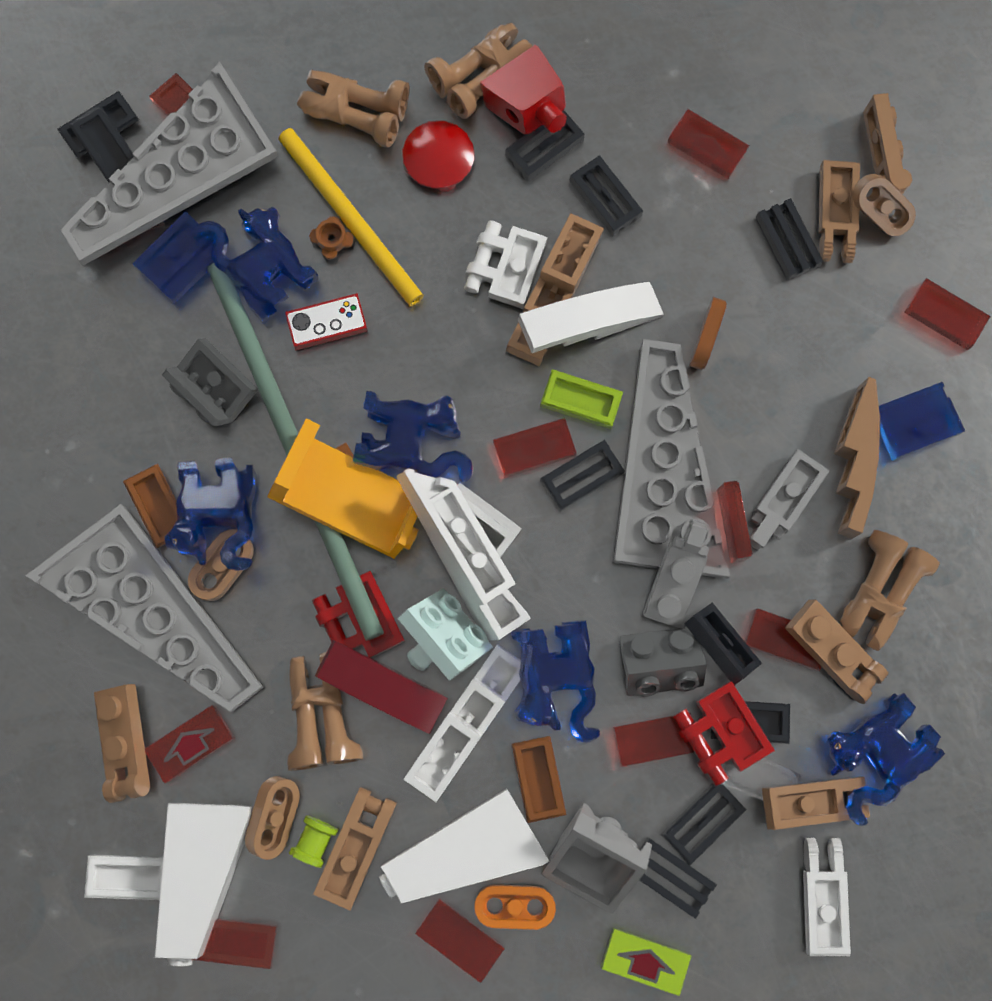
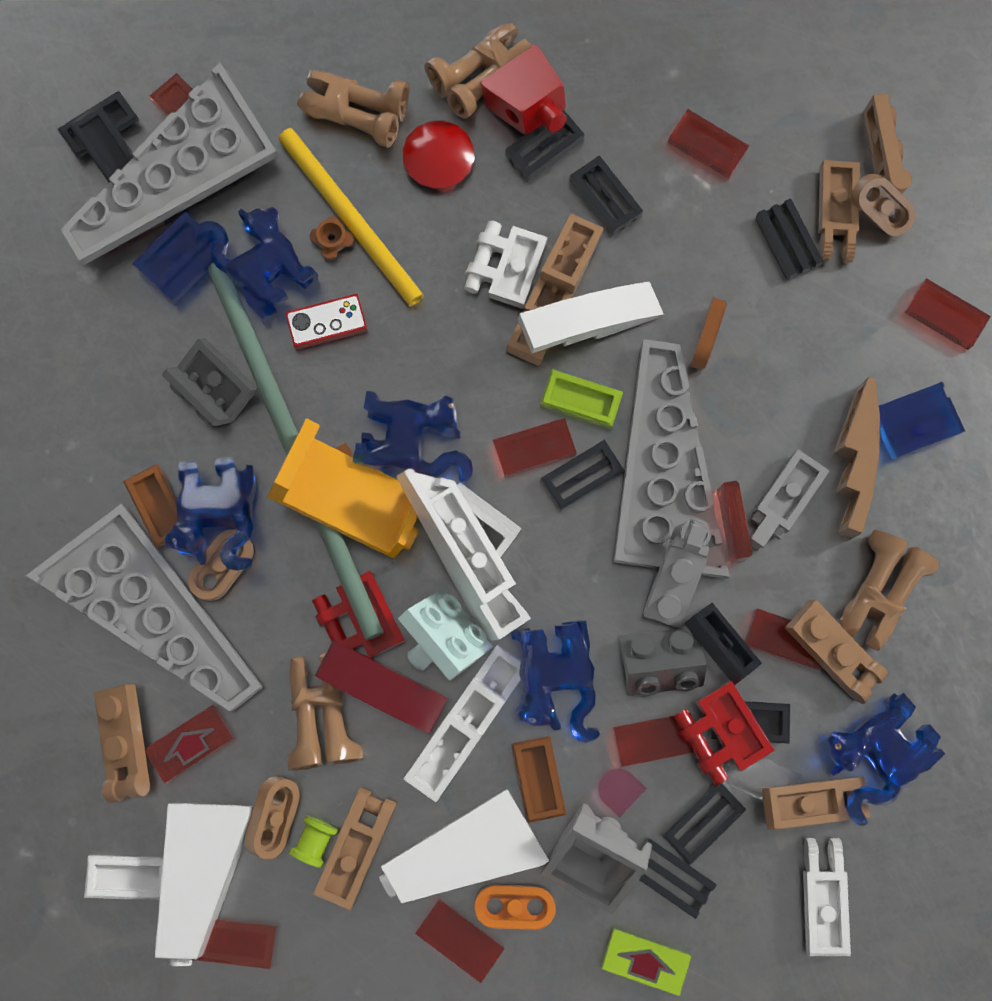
none -> clear pink tile [598,769,647,818]

